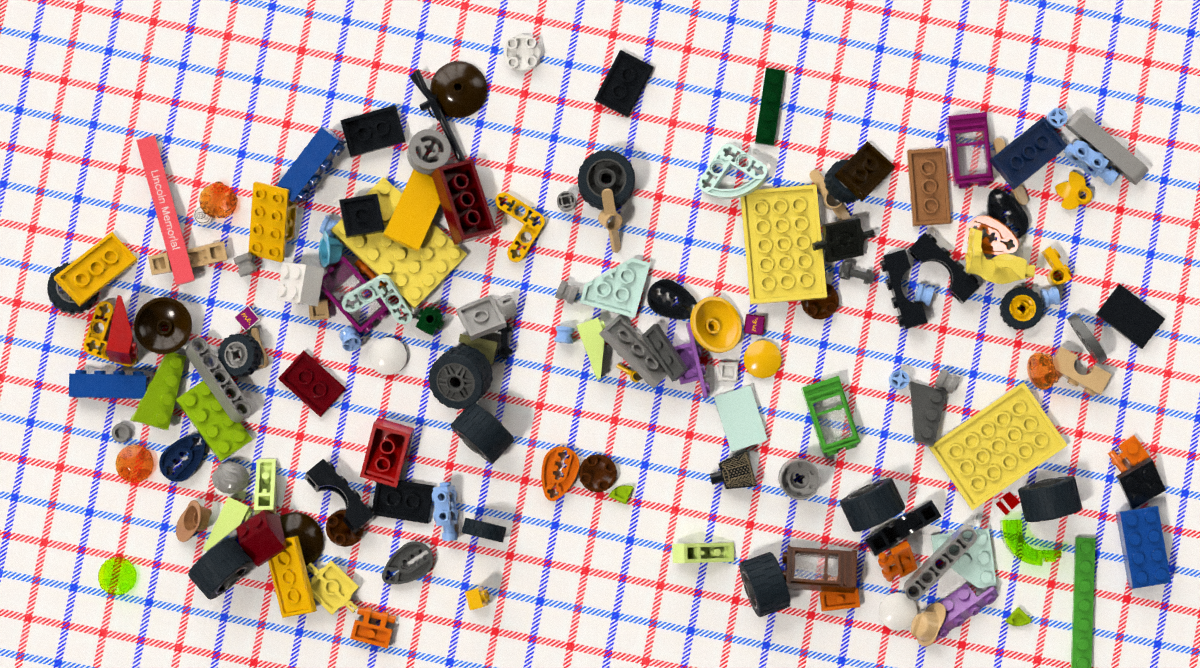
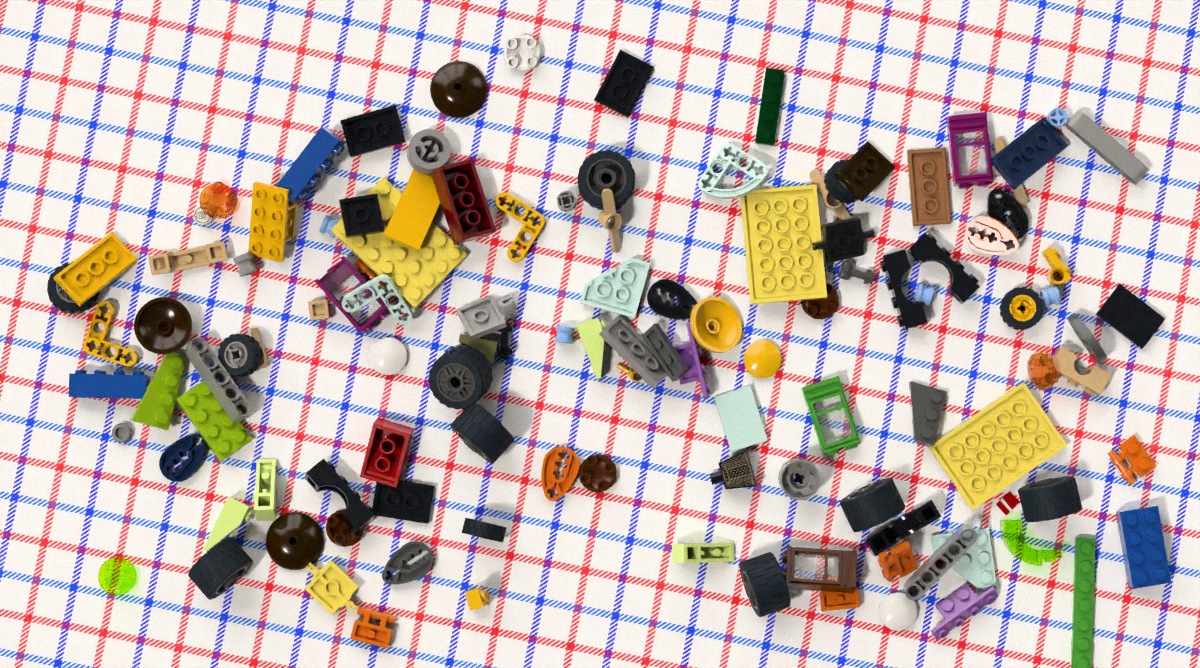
red slope [106,295,138,365] -> none
clear orange dish [115,445,154,483] -> none
coral tile [136,135,195,286] -> none
medium nougat piece [176,500,212,542] -> none
light grey hair [212,461,250,494] -> none
magenta tile [233,305,261,332] -> none
dark red slope [236,510,287,567] -> none
yellow tile [268,536,317,618] -> none
white brick [276,262,324,307] -> none
dark red tile [278,350,346,417] -> none
medium azure piece [319,230,345,268] -> none
light blue wheel [339,327,361,351] -> none
black piece [410,69,466,162] -> none
dark green brick [415,306,445,337] -> none
light blue brick [432,482,459,541] -> none
light grey wheel [555,280,580,305] -> none
lime tile [608,485,633,504] -> none
white tile [718,362,738,382] -> none
magenta tile [744,314,765,336] -> none
light blue wheel [889,370,909,390] -> none
tan piece [911,602,946,647] -> none
light grey wheel [934,369,960,394] -> none
light yellow hips [965,228,1035,284] -> none
lime tile [1005,607,1032,626] -> none
yellow plate [1055,172,1093,210] -> none
light blue brick [1063,140,1119,186] -> none
black plate [1116,457,1166,509] -> none

